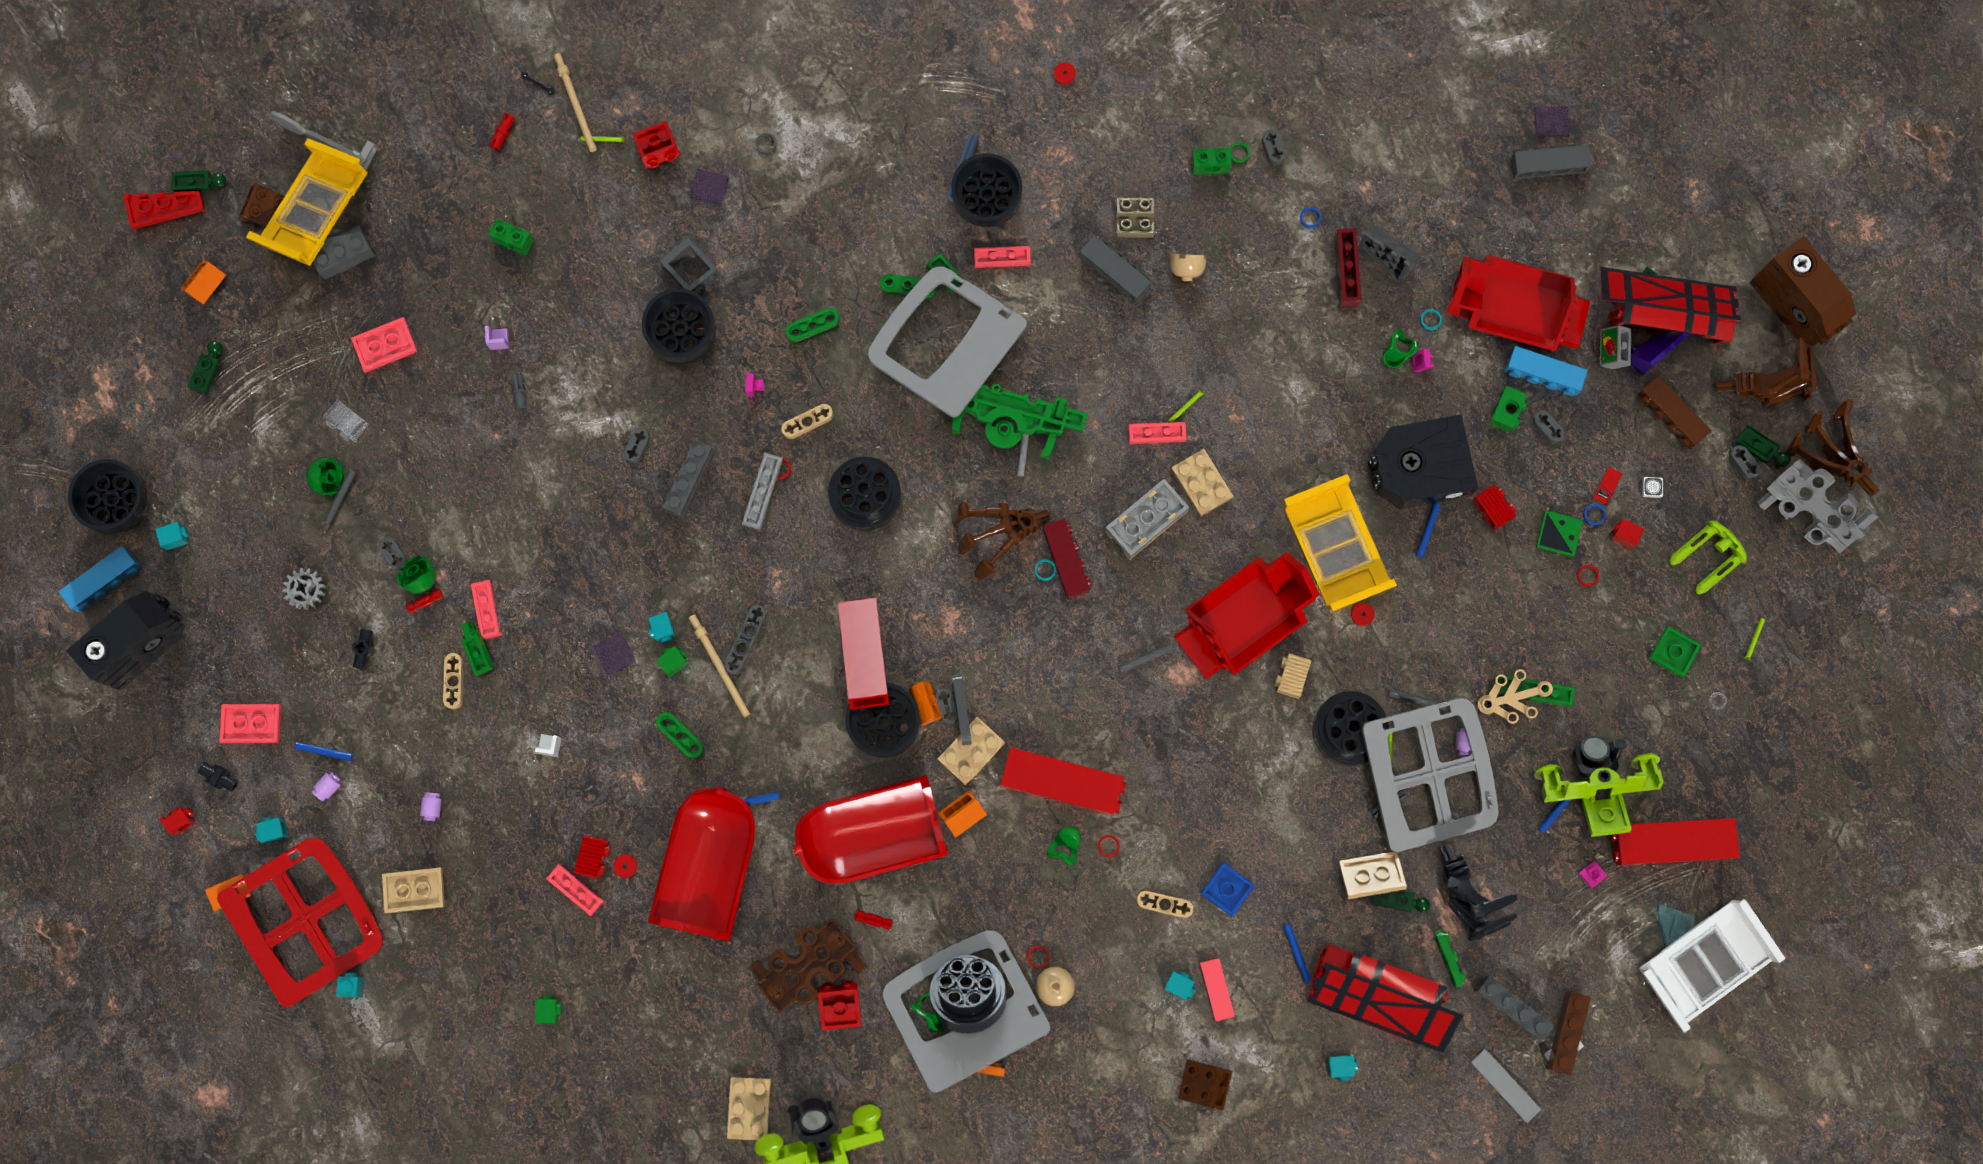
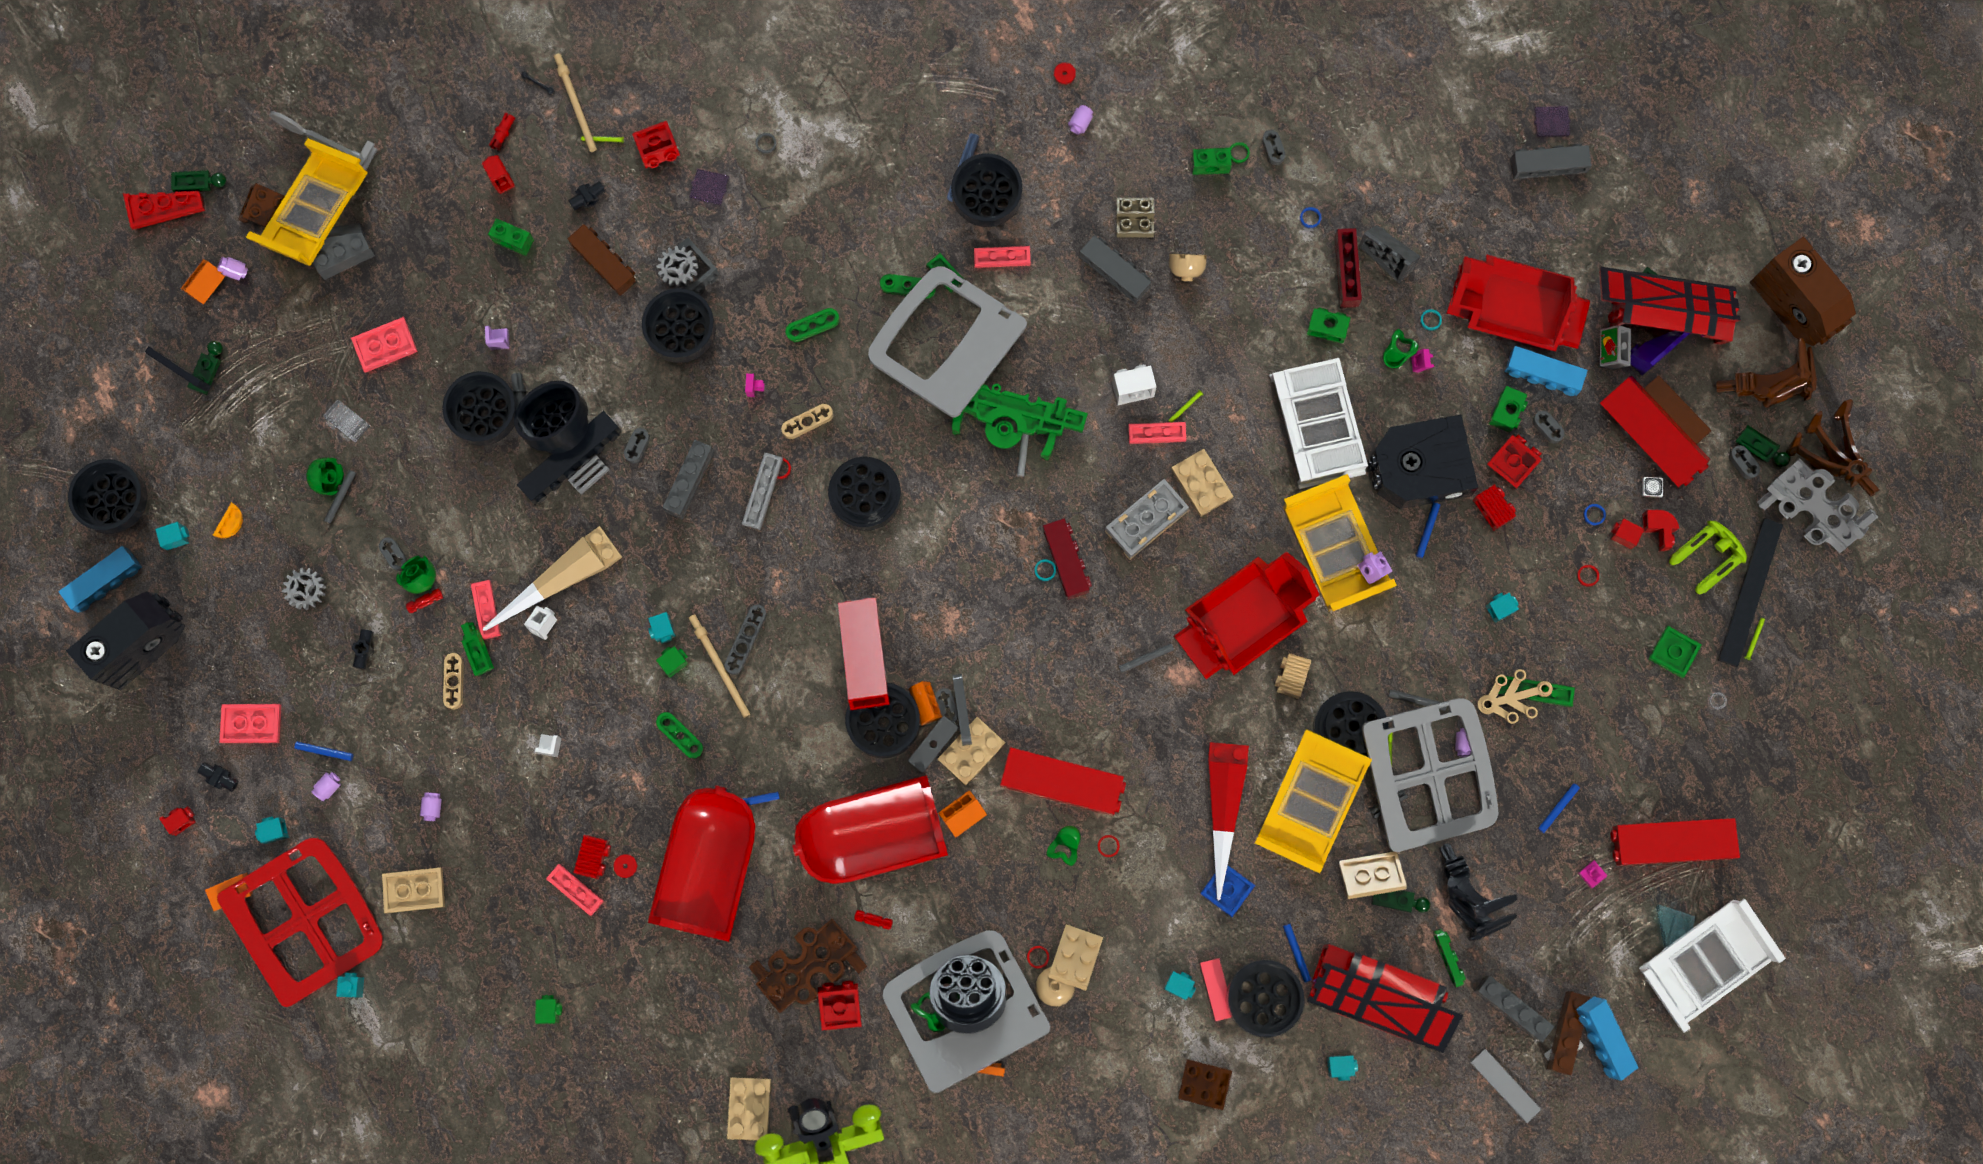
clear purple piece [593,632,636,676] -> none
reddish brown piece [953,502,1051,580] -> none
tan beam [1137,891,1193,918] -> none
red wheel [1351,603,1375,626] -> none
lime piece [1534,735,1664,837] -> none
tile [1536,510,1583,558] -> none
red sticker [1594,467,1622,505] -> none
none -> black tile [145,346,211,391]
none -> light orange tile [213,502,243,539]
none -> lavender brick [217,257,248,281]
none -> black wheel [442,371,518,446]
none -> red brick [482,155,515,194]
none -> tan plate [483,526,622,631]
none -> black wheel [514,381,589,454]
none -> black brick [516,410,622,505]
none -> white brick [524,606,557,640]
none -> reddish brown brick [567,224,637,296]
none -> black axle [568,181,606,211]
none -> light grey tile [568,455,609,495]
none -> light grey gear [657,246,699,288]
none -> dark grey tile [908,715,959,773]
none -> tan plate [1048,924,1103,991]
none -> lavender brick [1068,105,1093,134]
none -> white brick [1112,365,1156,405]
none -> red plate [1208,742,1249,901]
none -> black wheel [1226,960,1305,1037]
none -> yellow piece [1255,729,1372,873]
none -> white piece [1269,358,1368,490]
none -> green brick [1306,308,1351,344]
none -> lavender brick [1357,551,1392,585]
none -> teal brick [1485,592,1519,623]
none -> red plate [1487,434,1542,489]
none -> dark azure brick [1576,997,1639,1081]
none -> red brick [1600,375,1711,487]
none -> red brick [1642,510,1679,551]
none -> black tile [1718,518,1783,667]

